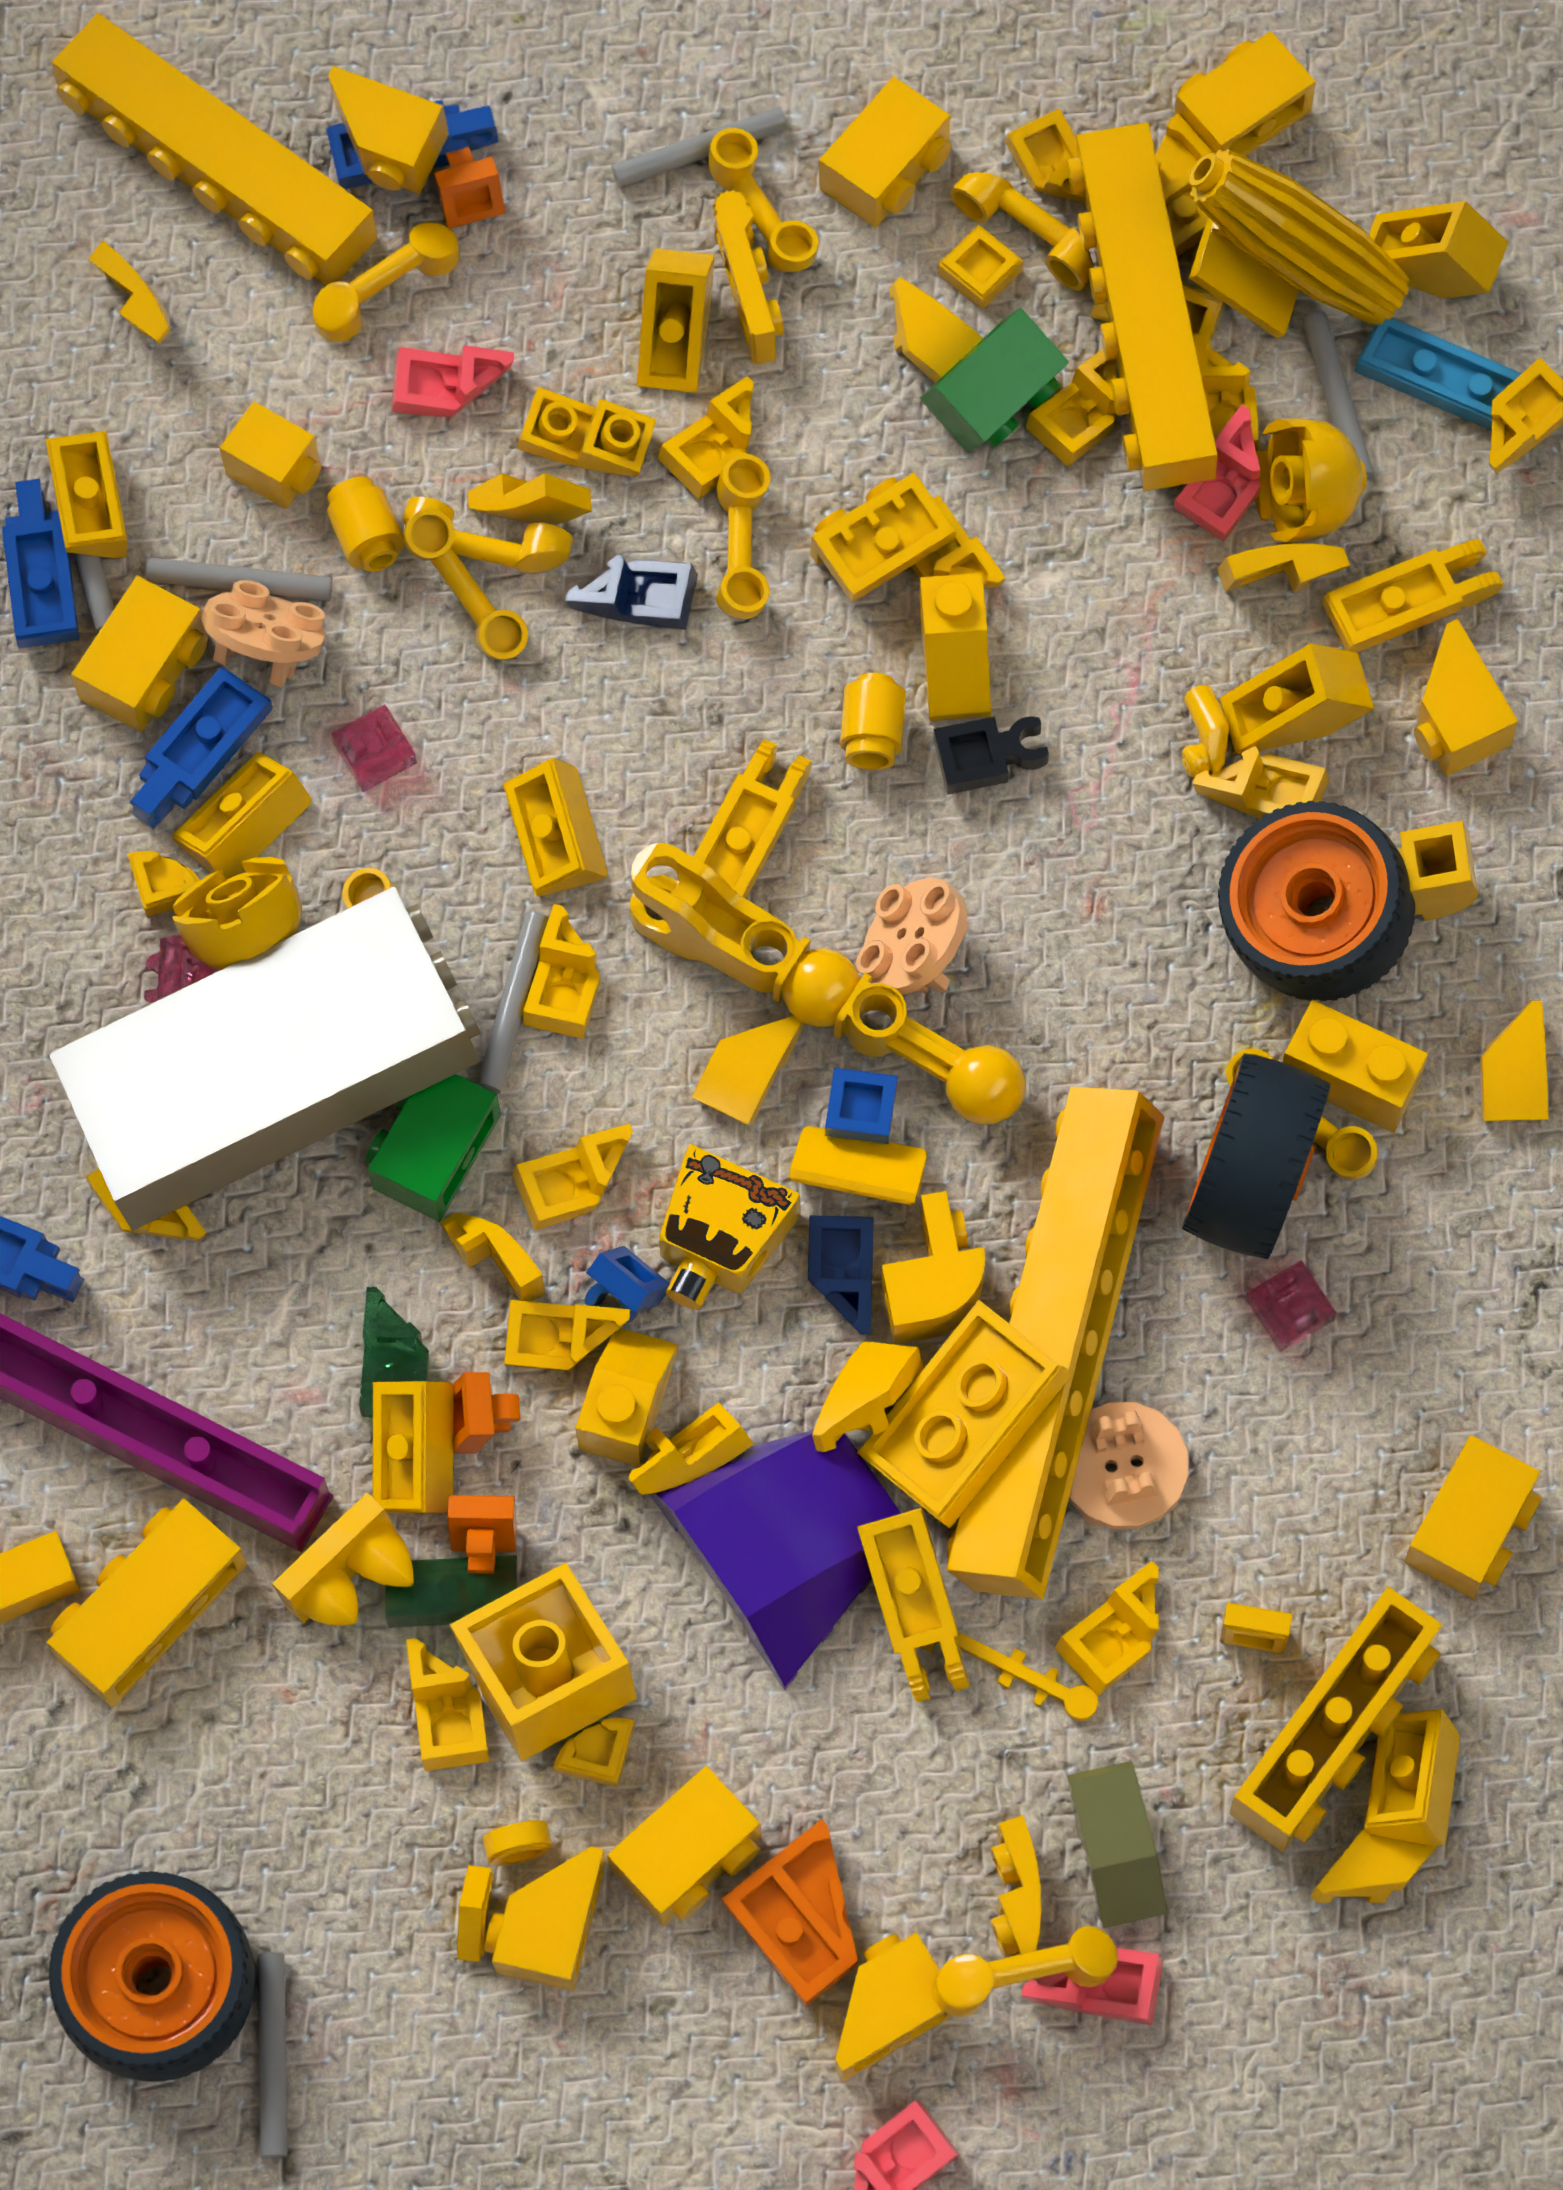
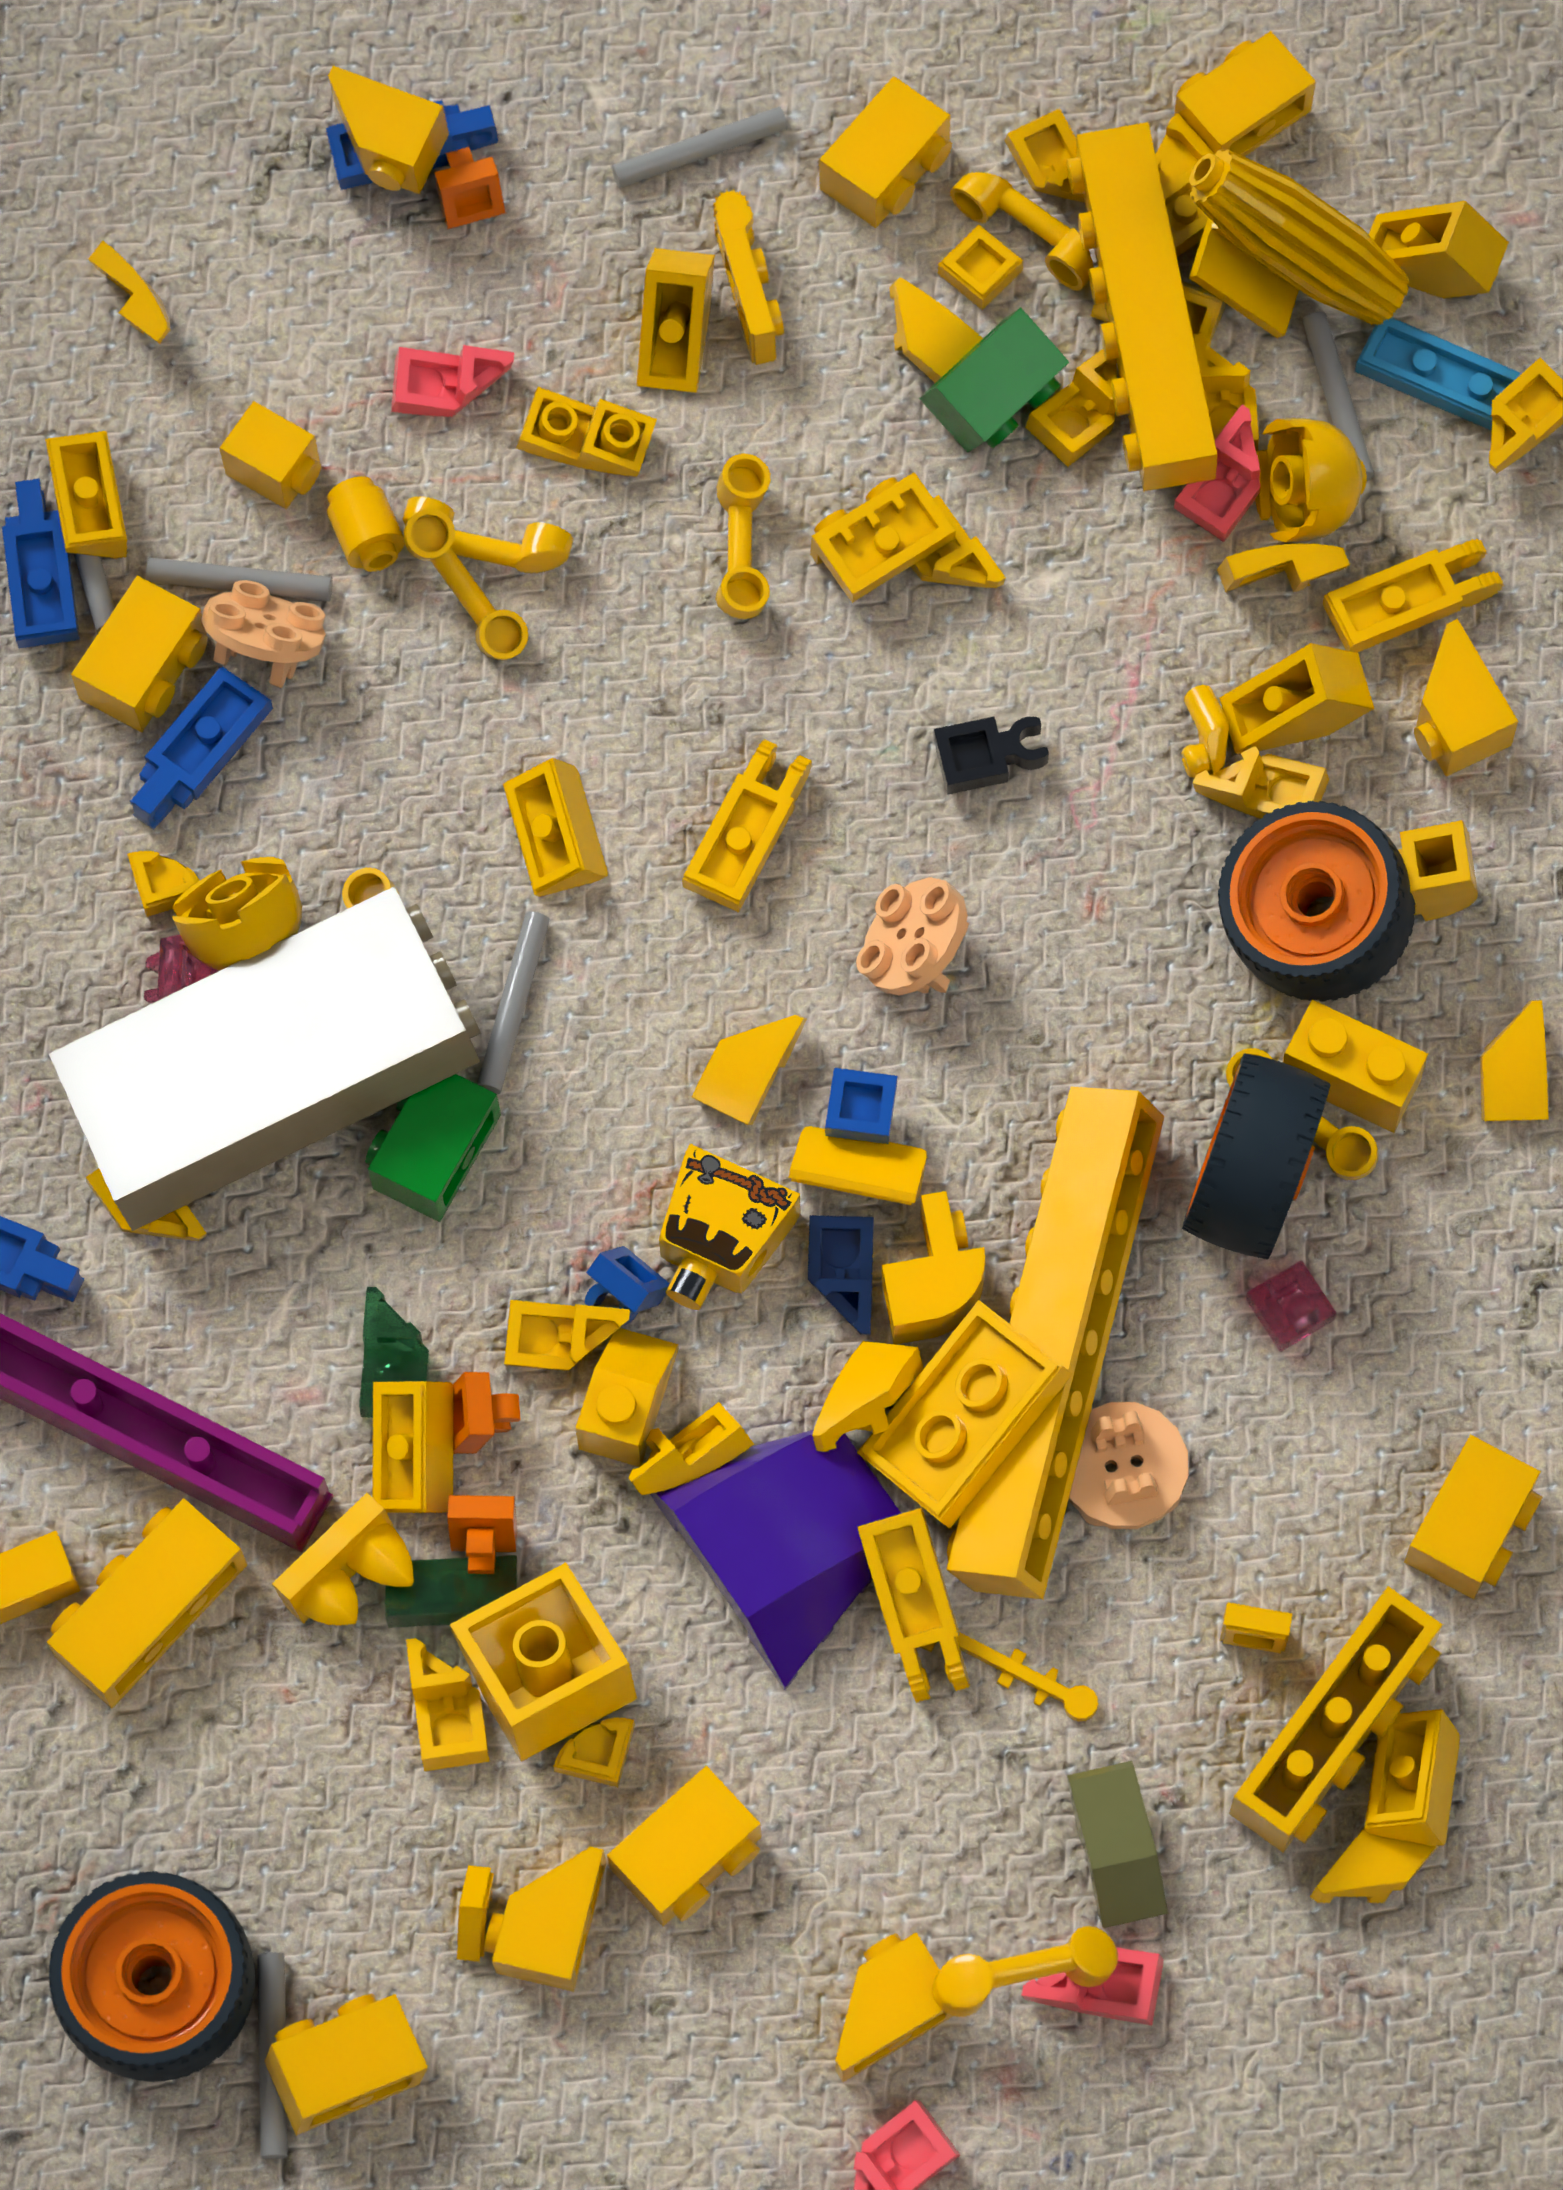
yellow brick [51,12,378,286] -> none
yellow slope [171,751,312,880] -> none
yellow bar [313,222,460,342] -> none
clear pink tile [331,704,417,792] -> none
yellow slope [440,1212,546,1302] -> none
yellow slope [468,473,592,525] -> none
yellow tile [482,1820,553,1866] -> none
yellow slope [512,1123,633,1231] -> none
yellow slope [523,904,601,1039] -> none
slope [565,554,698,630] -> none
yellow piece [629,843,1026,1125] -> none
yellow slope [658,376,753,500] -> none
yellow bar [708,128,819,272] -> none
orange wing [721,1819,858,2007] -> none
yellow brick [840,673,906,770] -> none
yellow slope [919,573,991,721] -> none
yellow slope [990,1815,1041,1958] -> none
yellow slope [1054,1561,1159,1696] -> none
none -> yellow brick [264,1994,428,2135]

